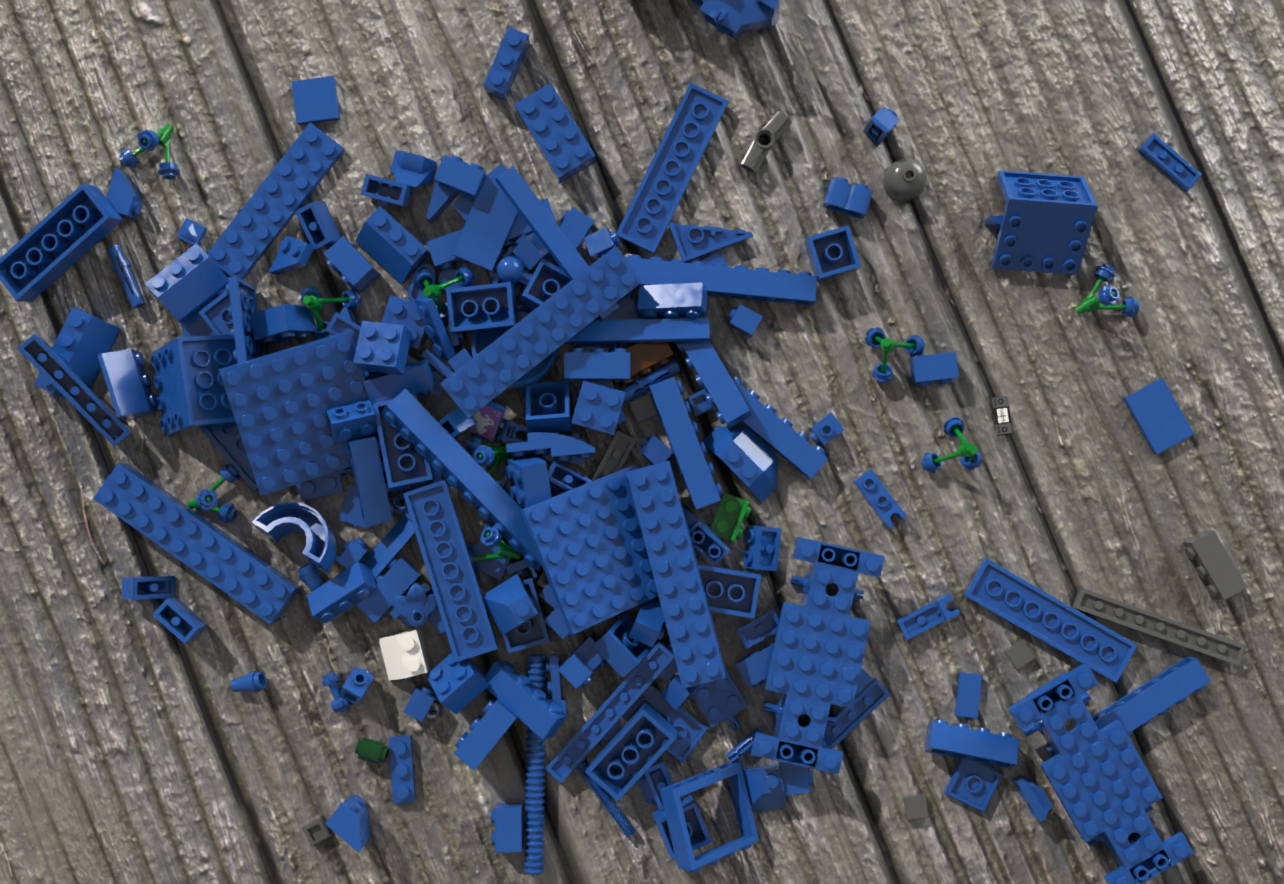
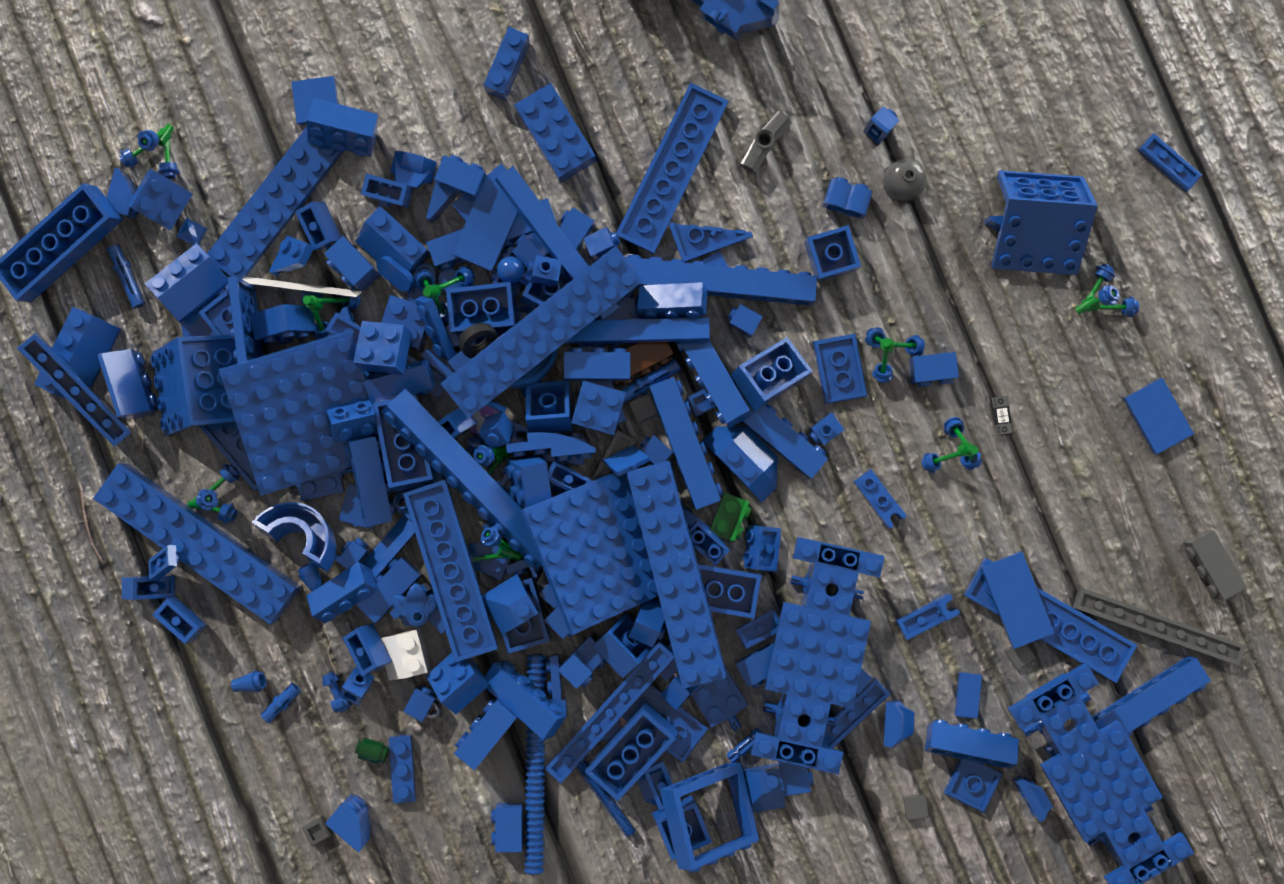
none -> blue brick [127,169,192,231]
none -> blue plate [149,545,179,581]
none -> white sticker [242,277,362,297]
none -> blue pin [260,682,301,723]
none -> blue brick [307,97,378,157]
none -> blue brick [343,623,393,676]
none -> blue tile [376,256,415,292]
none -> black tyre [458,323,498,358]
none -> blue brick [479,411,515,449]
none -> blue brick [527,255,562,287]
none -> blue piece [603,445,650,476]
none -> blue brick [730,337,813,411]
none -> blue tile [813,334,867,405]
none -> blue slope [884,700,915,747]
none -> blue tile [980,551,1055,649]

